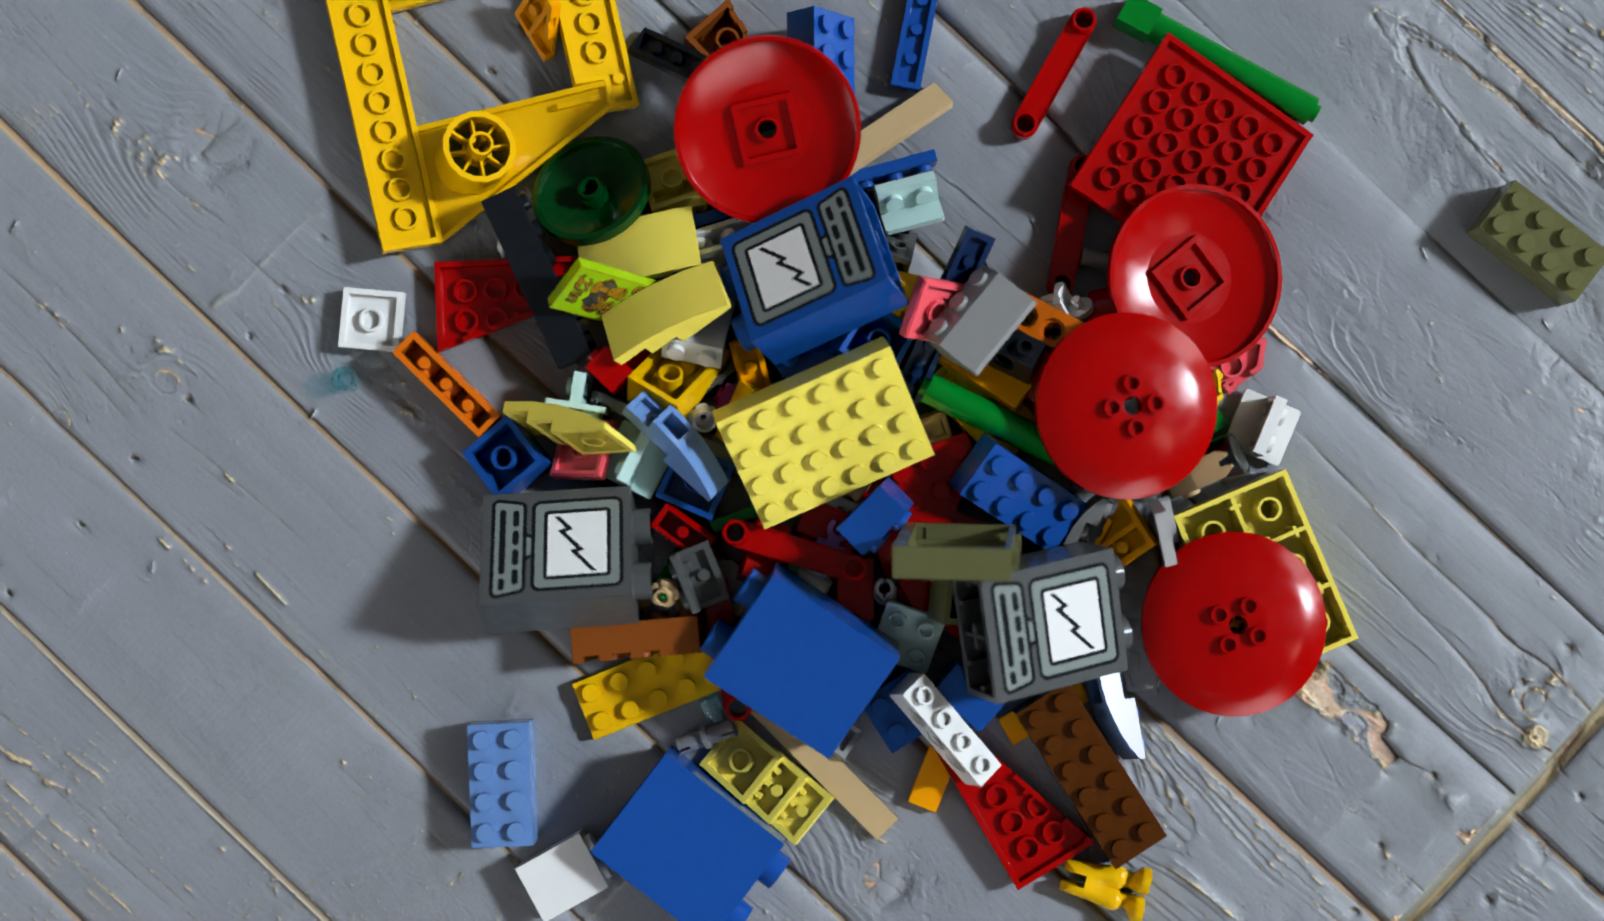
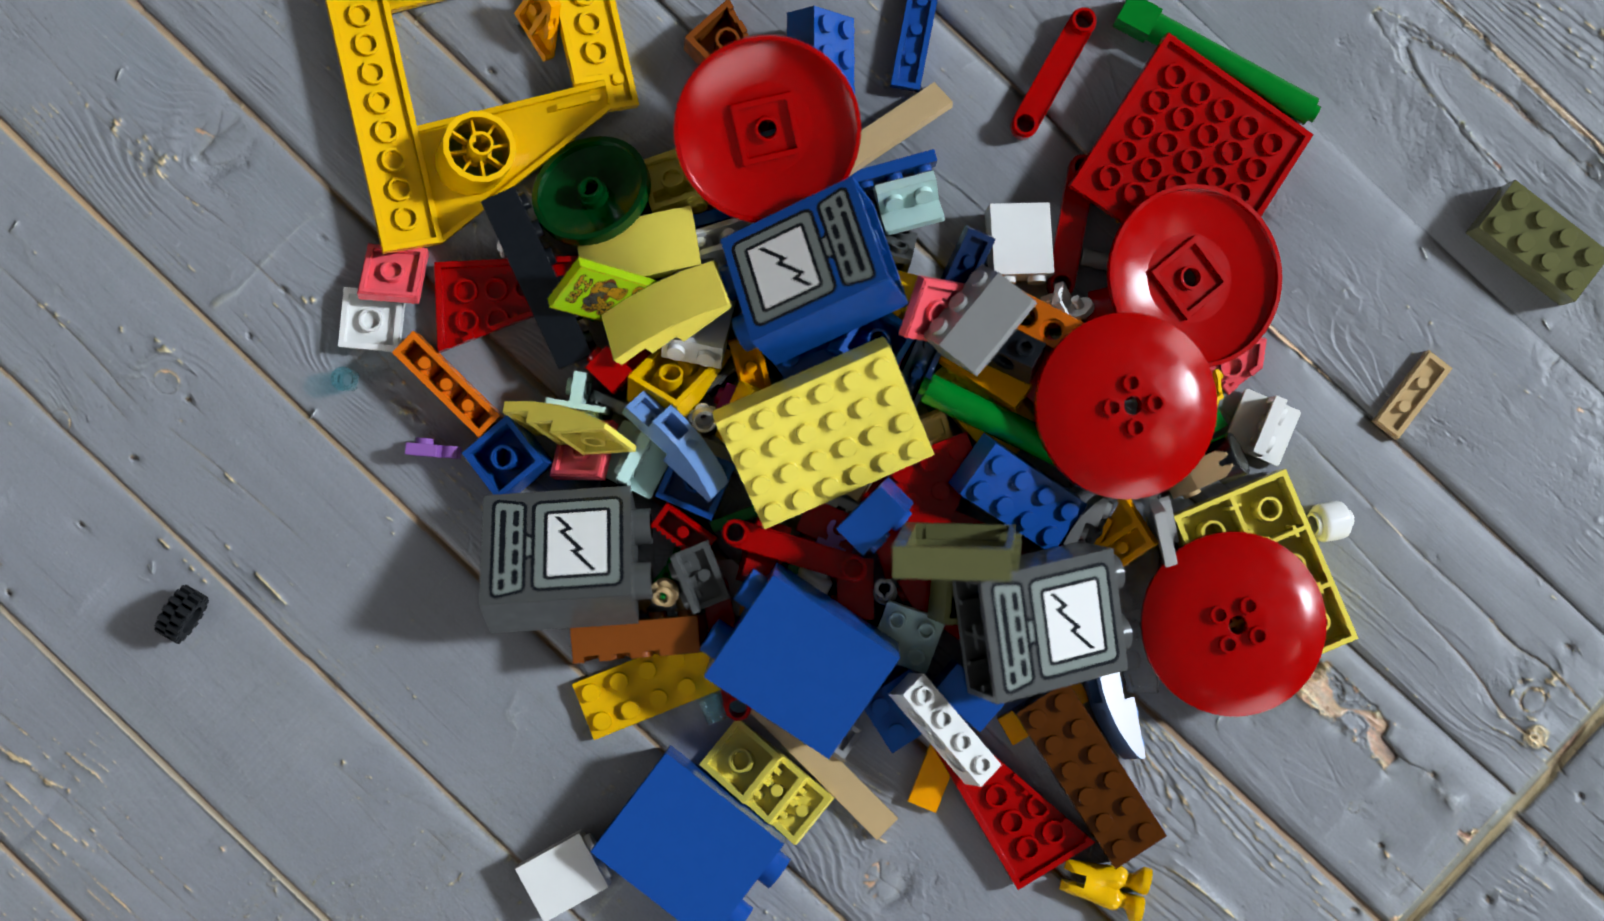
medium blue brick [467,718,538,848] -> none
black tile [627,27,708,82] -> none
light grey pin [675,718,738,756] -> none
none -> black tyre [154,584,209,644]
none -> coral plate [357,243,429,304]
none -> medium lavender plate [405,437,462,459]
none -> white brick [985,202,1054,285]
none -> white head [1306,501,1354,542]
none -> tan tile [1371,350,1453,440]

